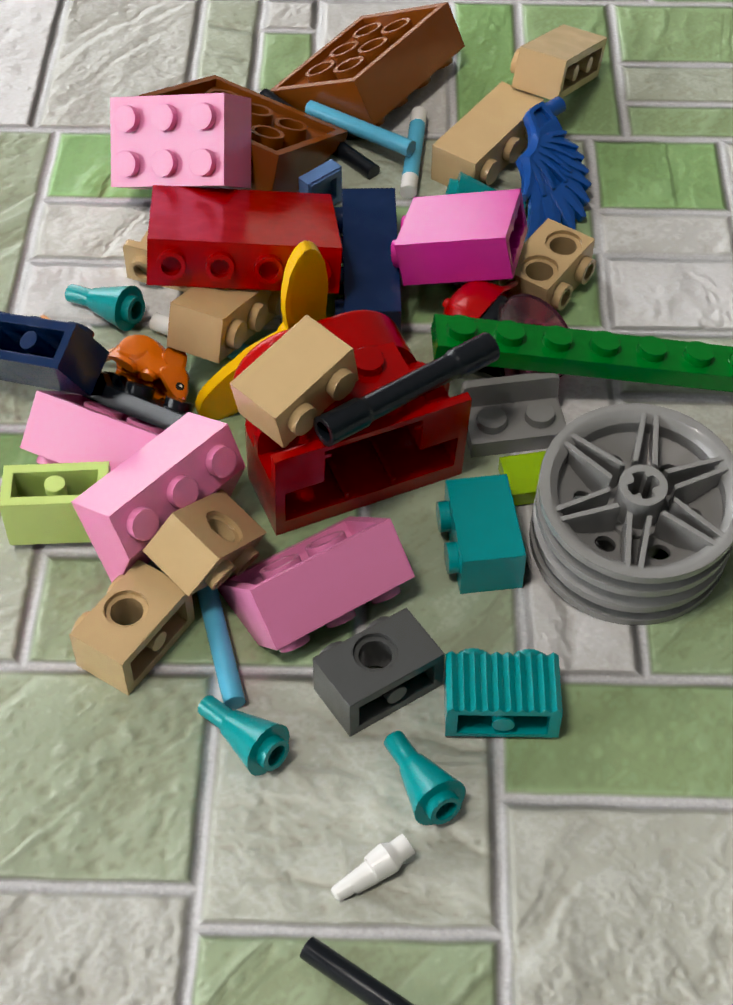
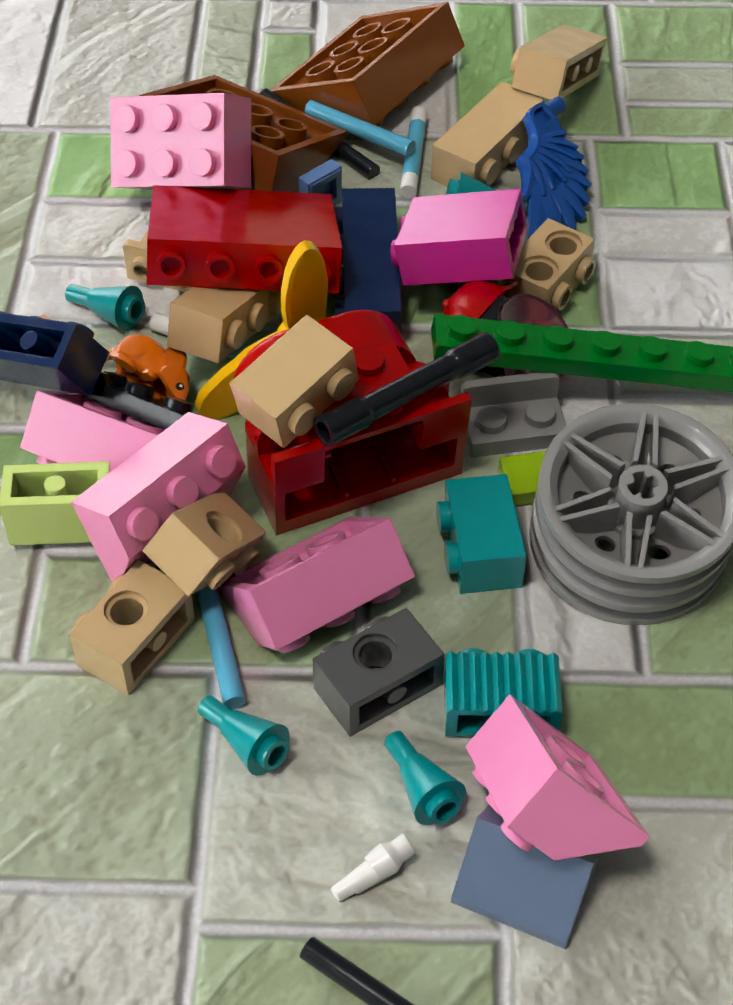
none -> sand blue slope [451,805,603,949]
none -> bright pink slope [465,694,650,861]

